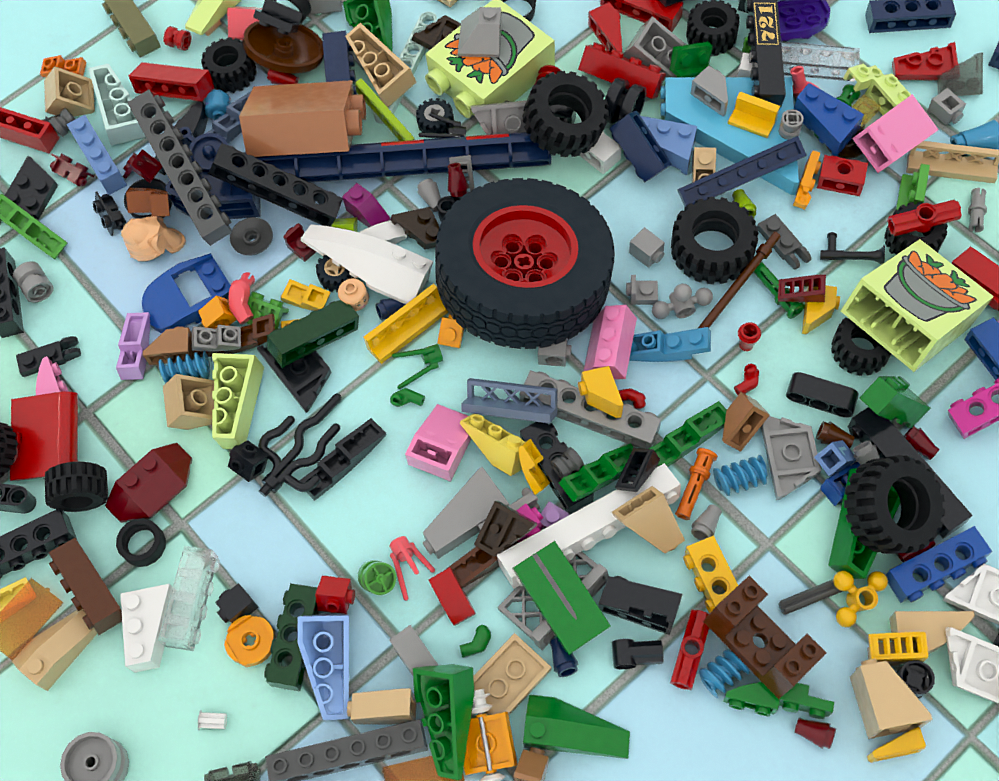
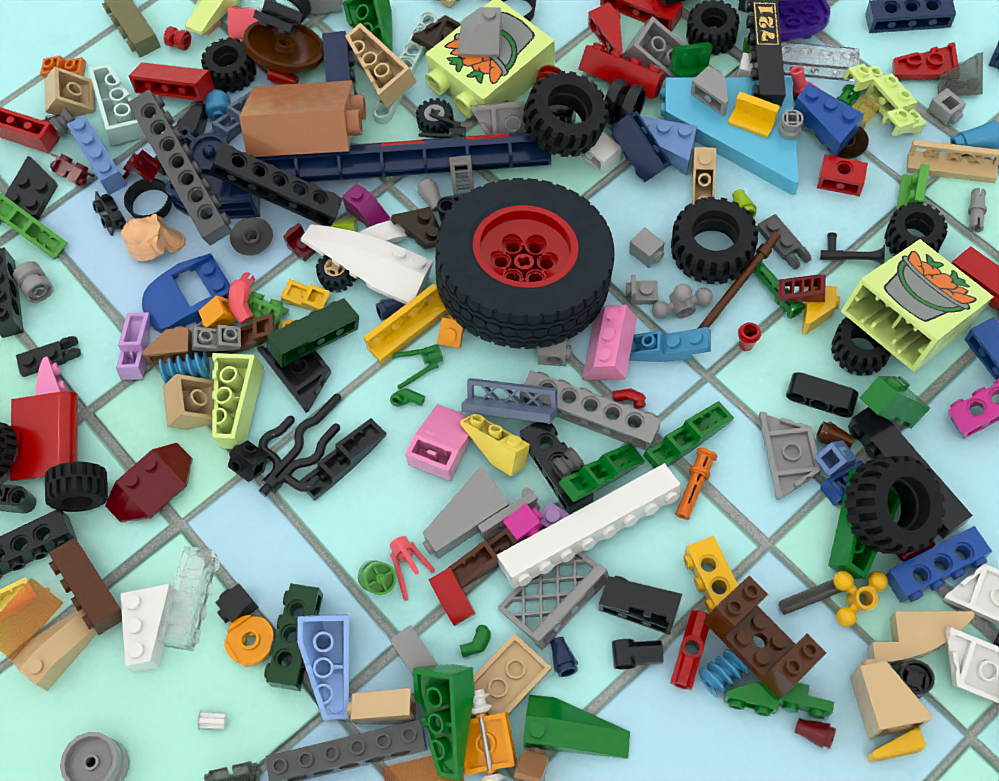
black tyre [116,518,166,567] -> none
dark orange brick [126,188,170,216] -> none
red brick [315,576,355,614] -> none
light nougat head [338,278,369,311] -> none
lime tile [355,78,415,141] -> none
dark red cone [448,163,469,197] -> none
dark brown wing [474,501,538,557] -> none
green tile [512,541,611,655] -> none
yellow slope [518,439,550,495] -> none
yellow slope [578,366,623,418] -> none
tan slope [612,486,685,553] -> none
black slope [615,448,660,492] -> none
dark blue plate [677,136,807,207] -> none
light grey cone [691,504,722,541] -> none
dark azure piece [713,455,768,496] -> none
medium nougat slope [722,392,770,452] -> none
red arm [734,364,759,395] -> none
light orange hinge [793,150,821,210] -> none
bright pink slope [852,94,939,173] -> none
light grey cone [853,441,879,465] -> none
yellow slope [868,632,928,662] -> none
red piece [887,199,962,236] -> none
dark red cone [904,426,939,460] -> none

